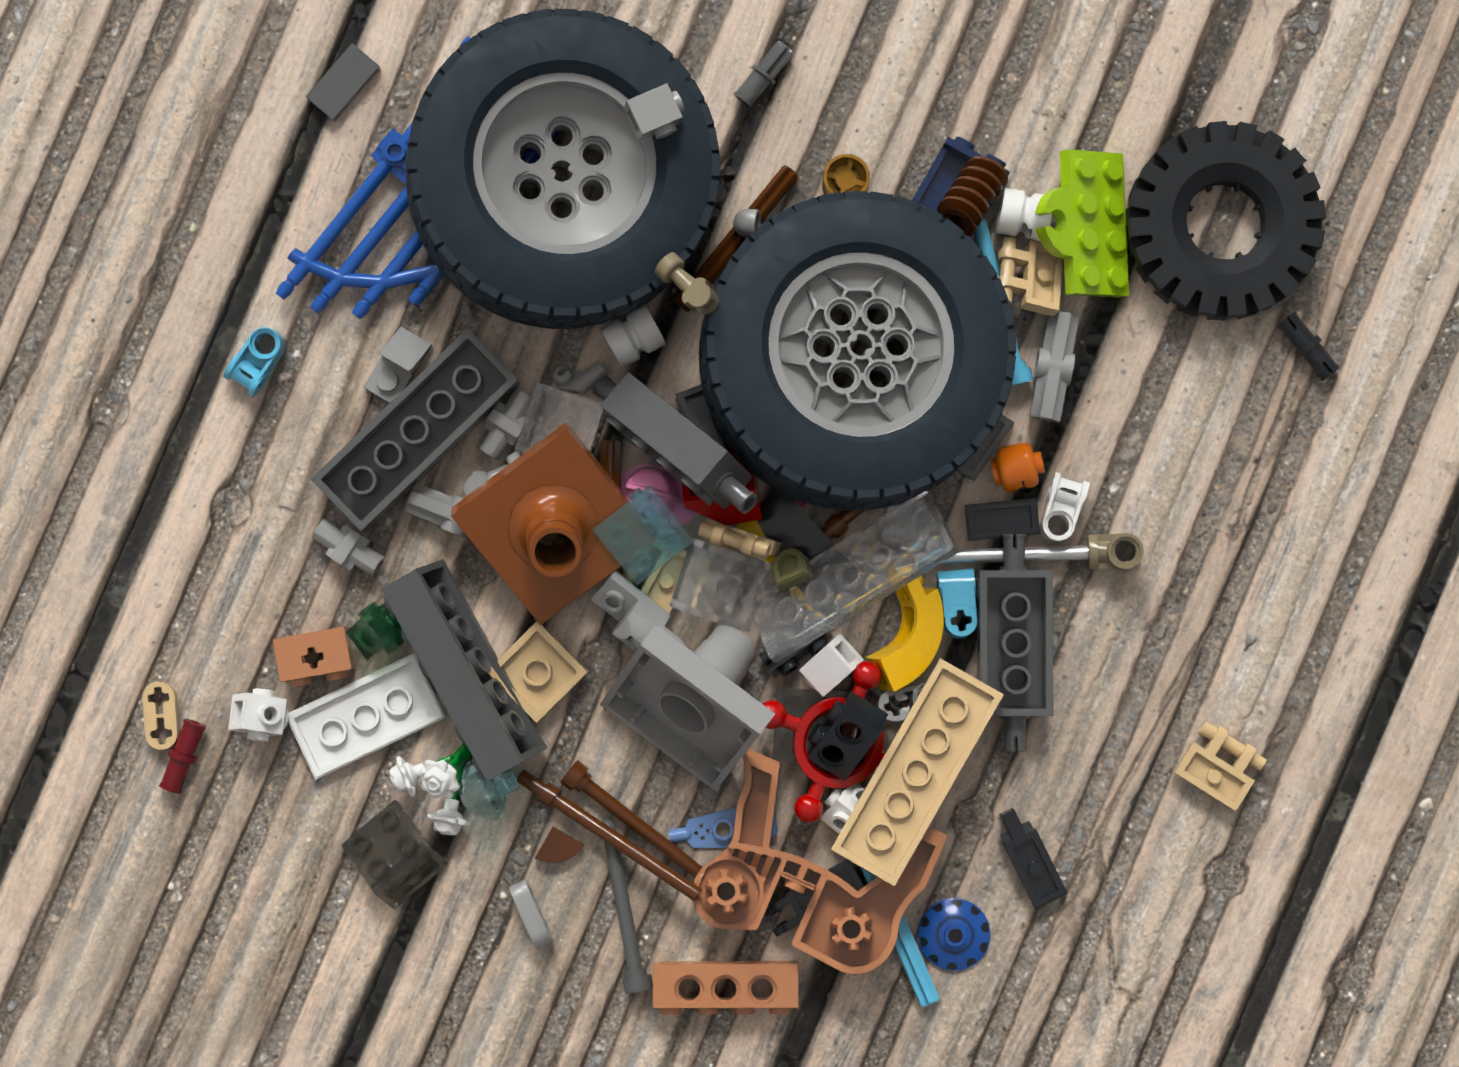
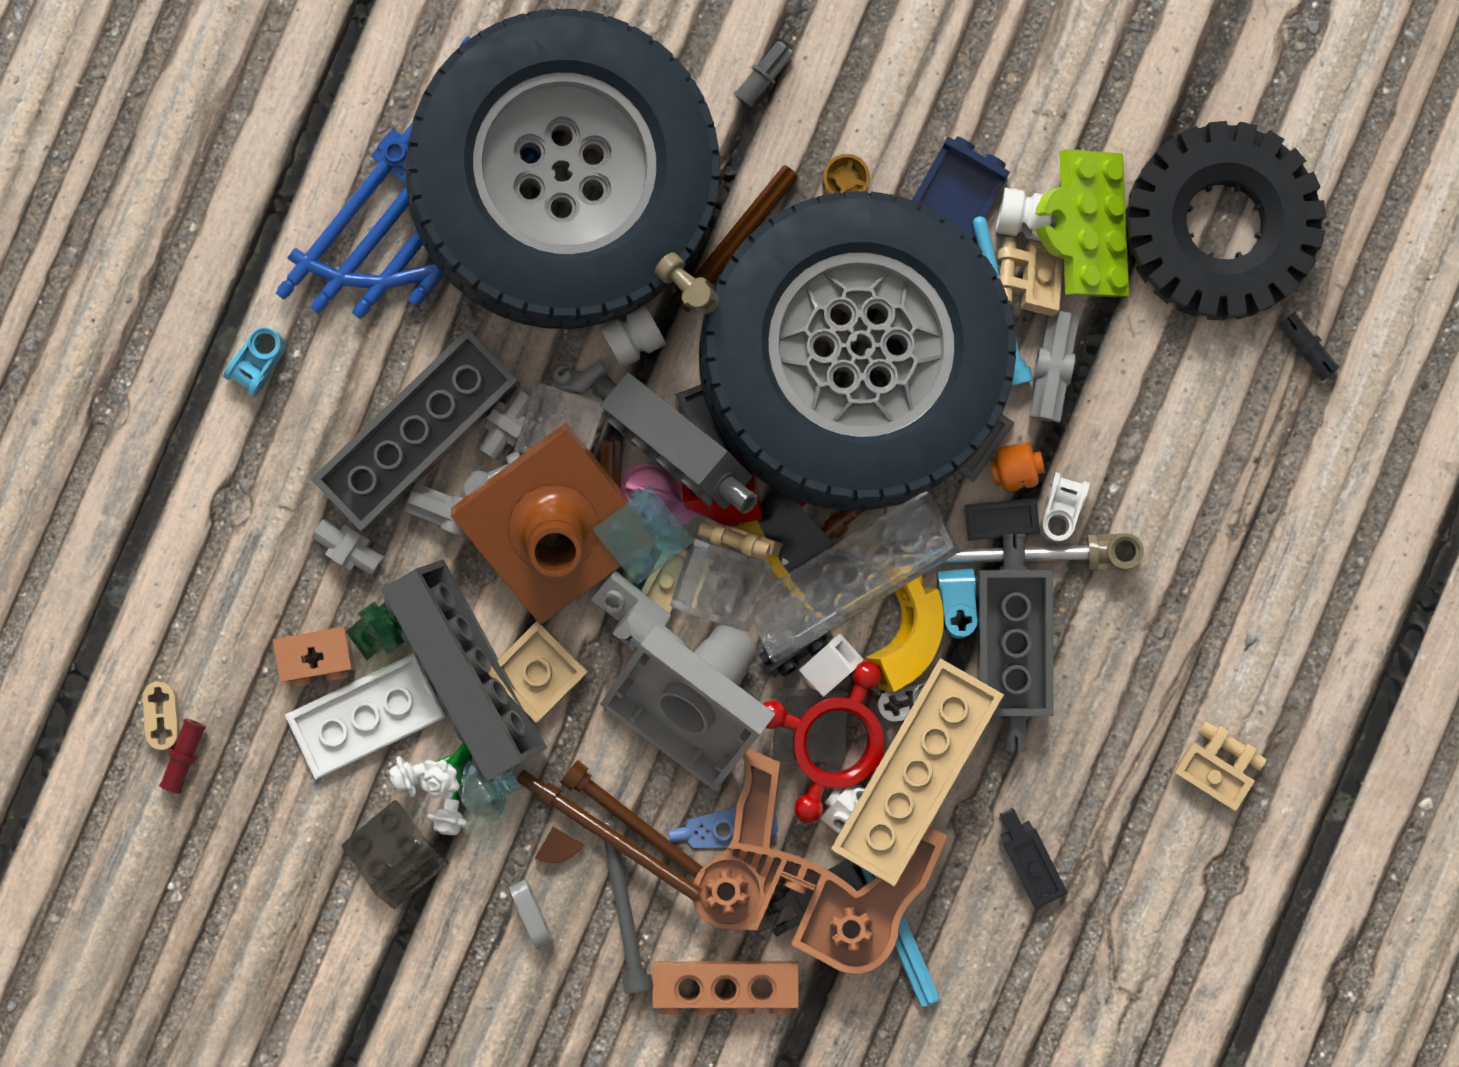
white brick [228,688,289,742] -> none
dark grey tile [306,43,380,121] -> none
light grey slope [363,327,432,403] -> none
light grey brick [624,83,685,141] -> none
light grey hinge [733,209,761,238] -> none
olive tile [772,548,813,592] -> none
black brick [808,691,888,781] -> none
blue dish [918,898,990,971] -> none
reddish brown piece [937,156,1008,236] -> none

